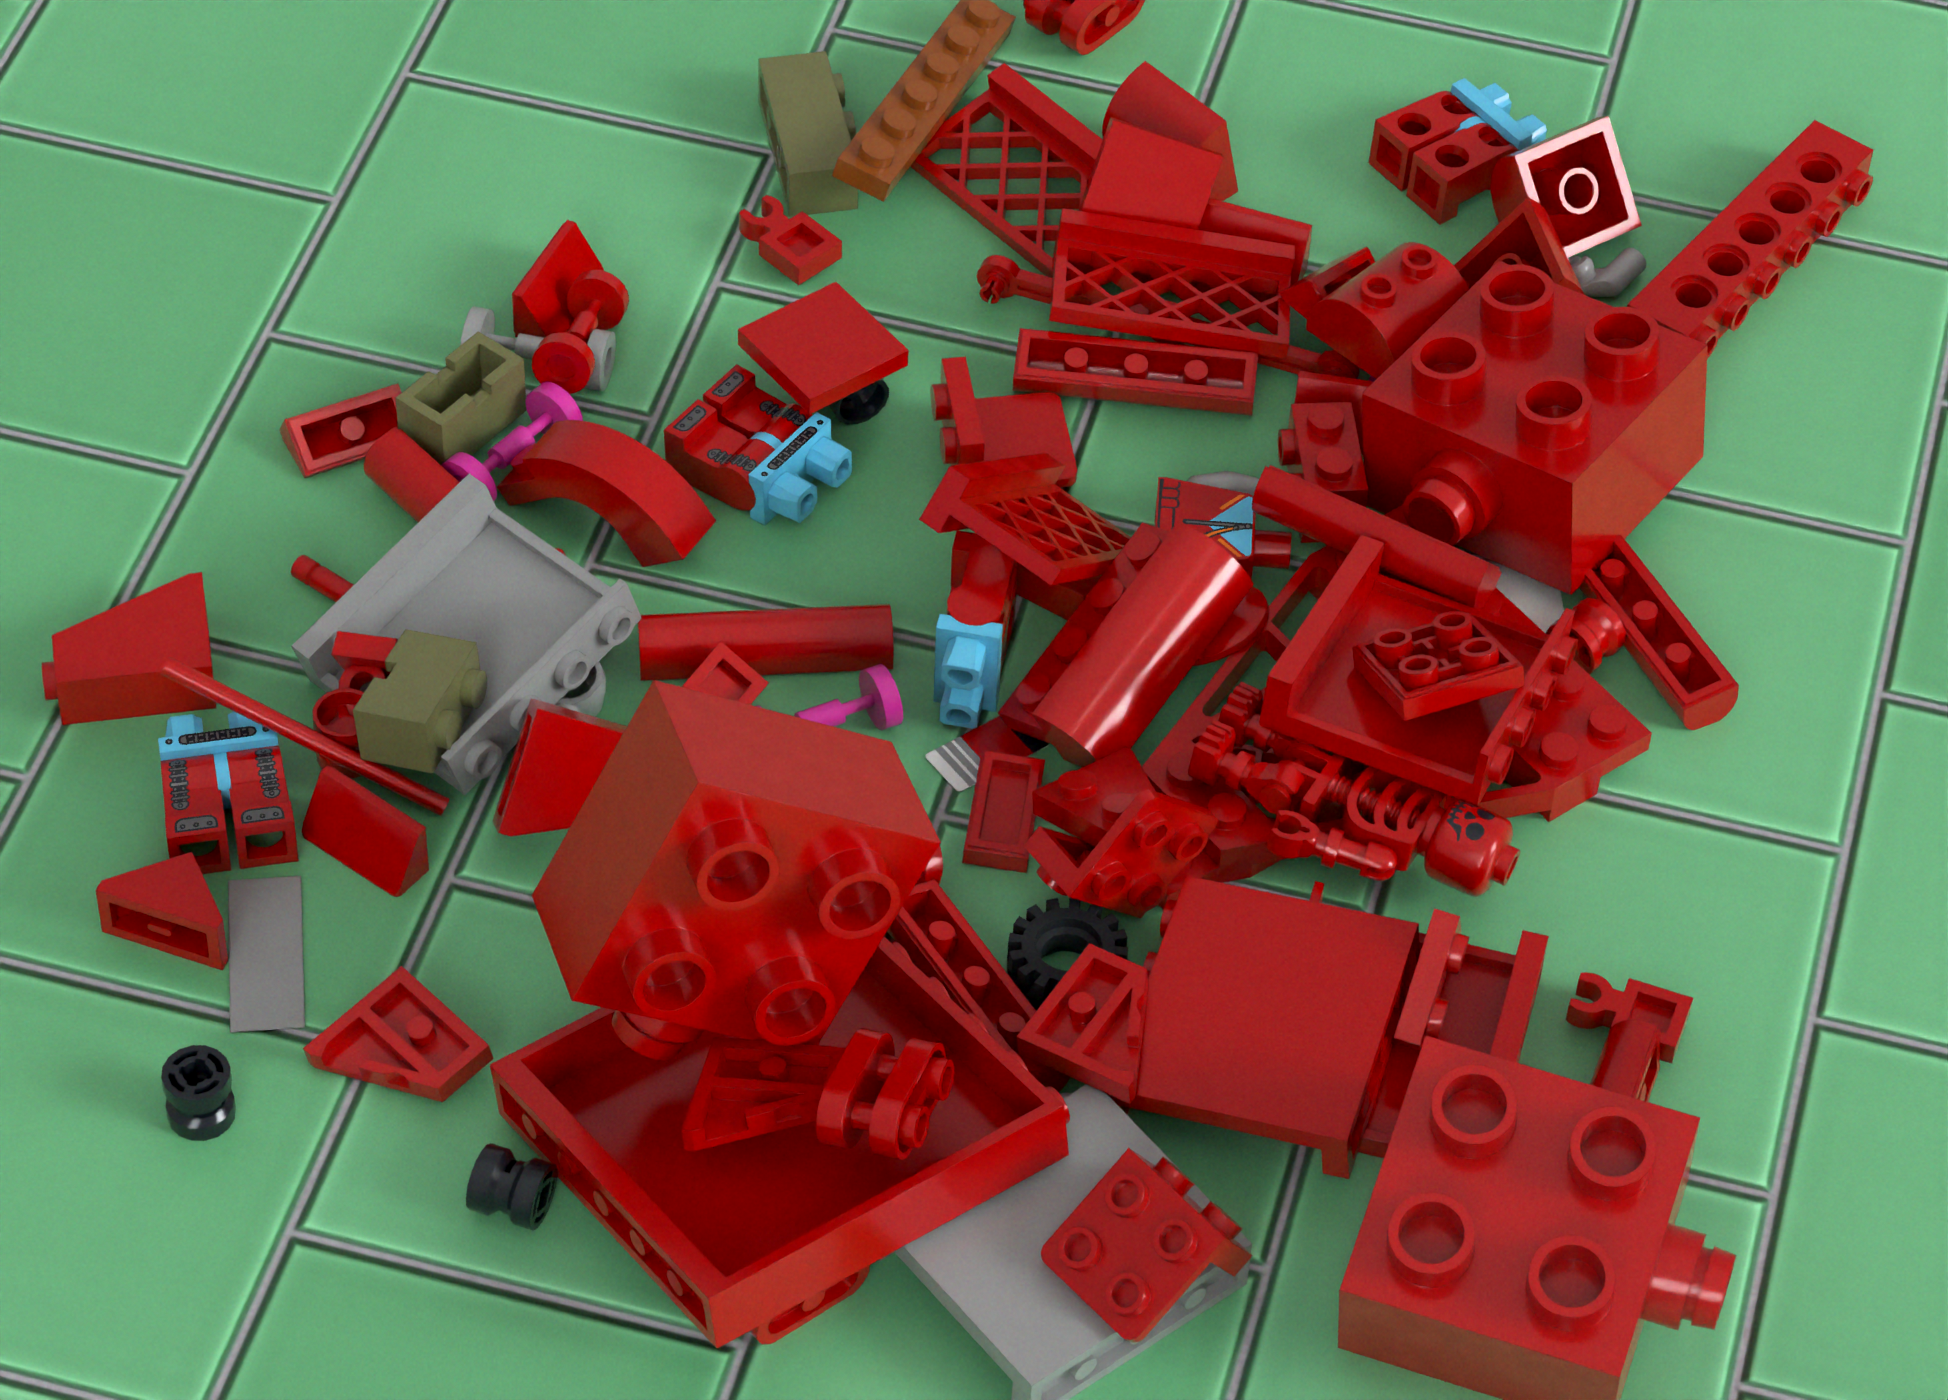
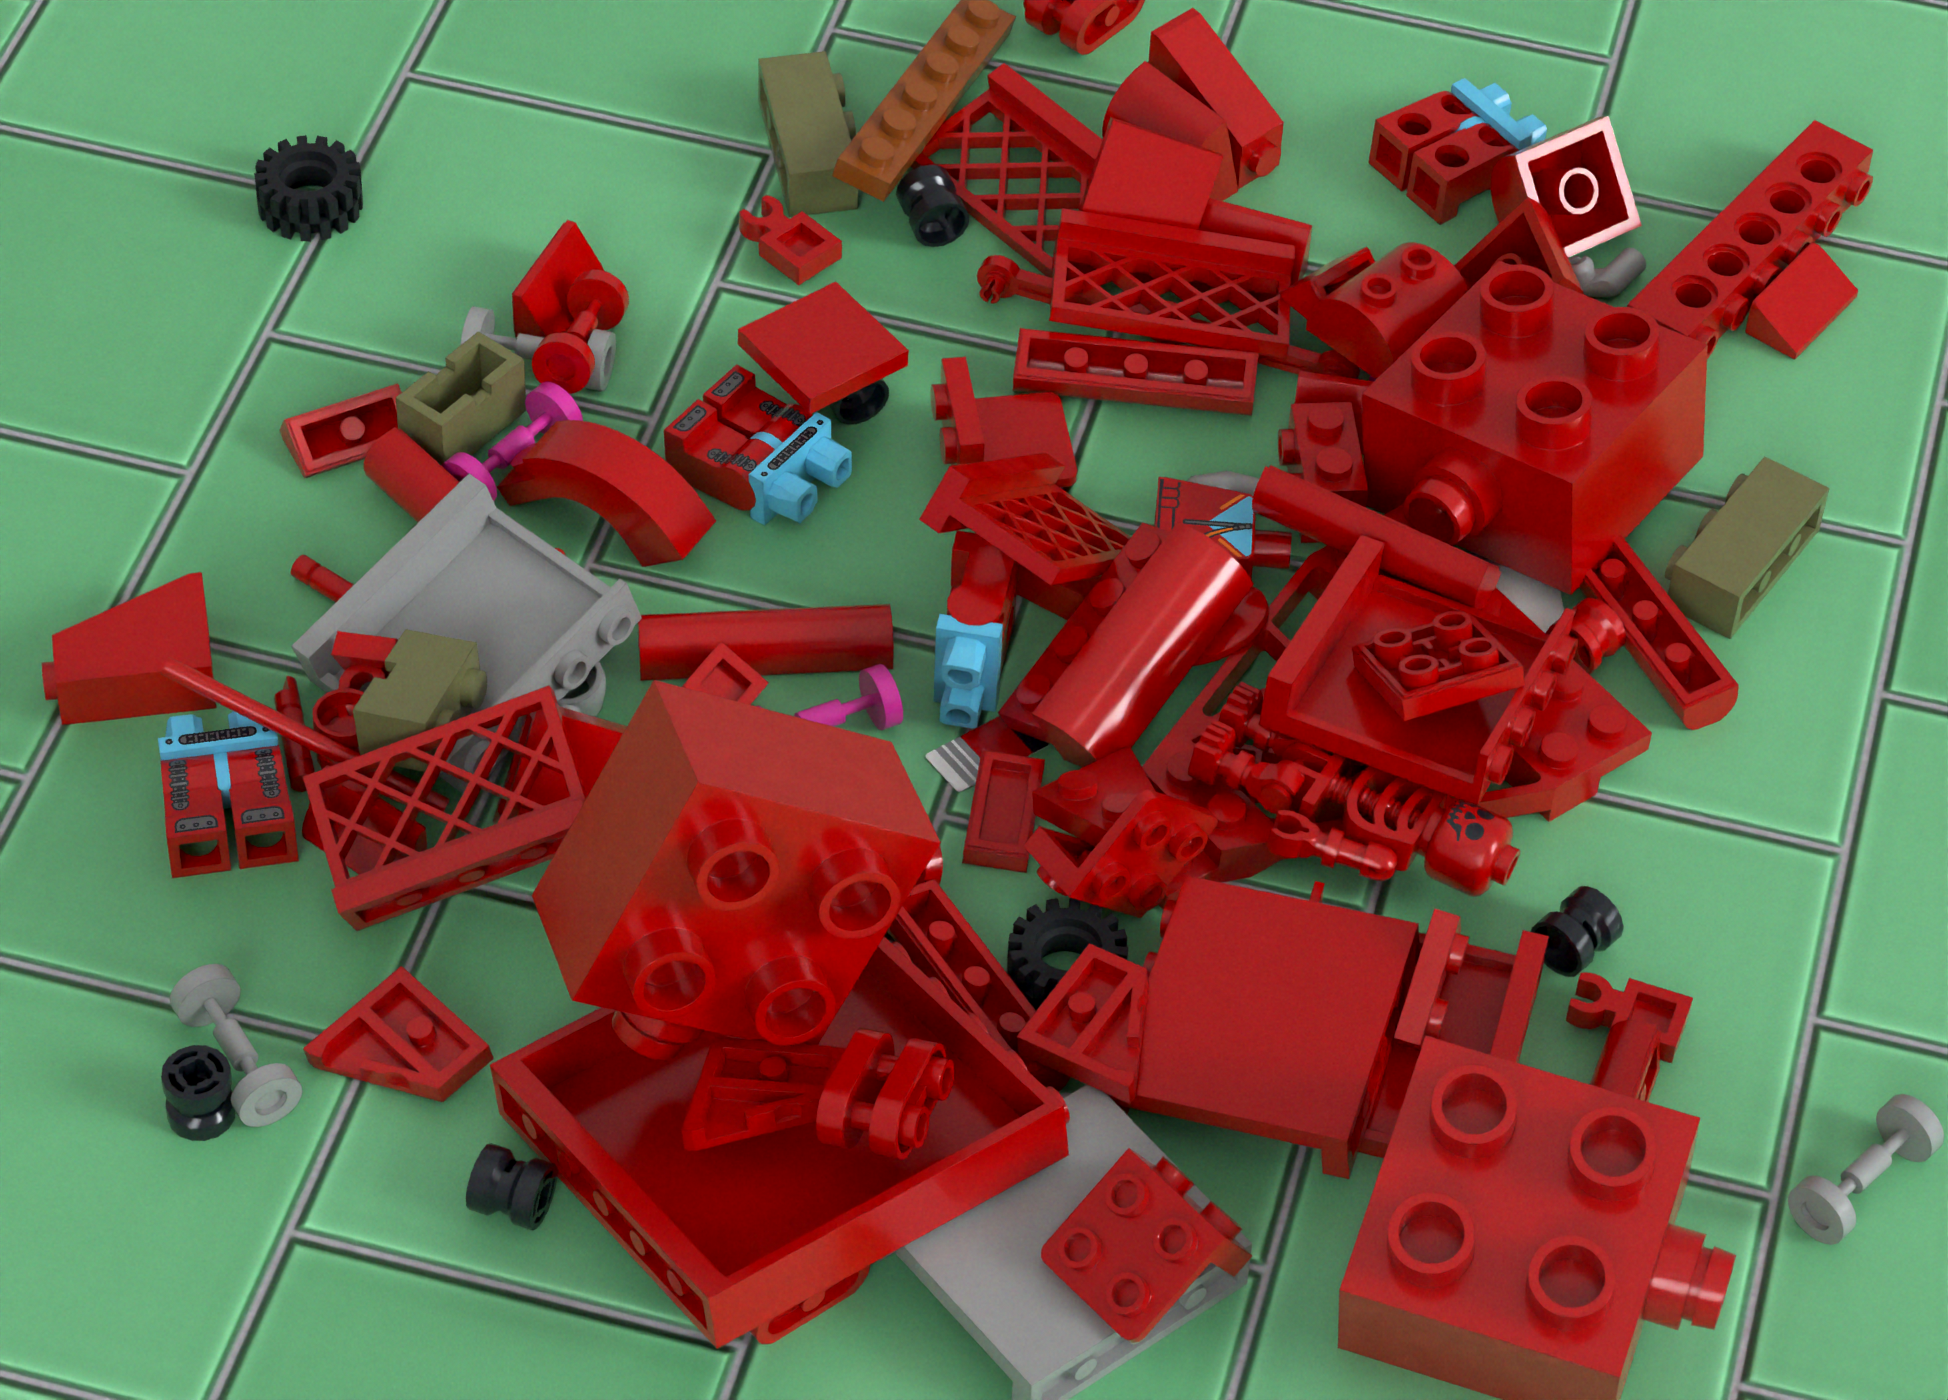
red slope [95,852,228,971] -> none
light grey sticker [228,876,305,1033] -> none
none -> light grey wheel [170,964,302,1127]
none -> black tyre [254,135,363,242]
none -> red wheel [274,676,315,792]
none -> red fence [303,685,587,931]
none -> black wheel [896,165,970,247]
none -> red slope [1148,8,1284,189]
none -> black wheel [1531,886,1624,977]
none -> olive brick [1665,456,1829,639]
none -> red slope [1745,242,1858,360]
none -> light grey wheel [1788,1094,1944,1245]

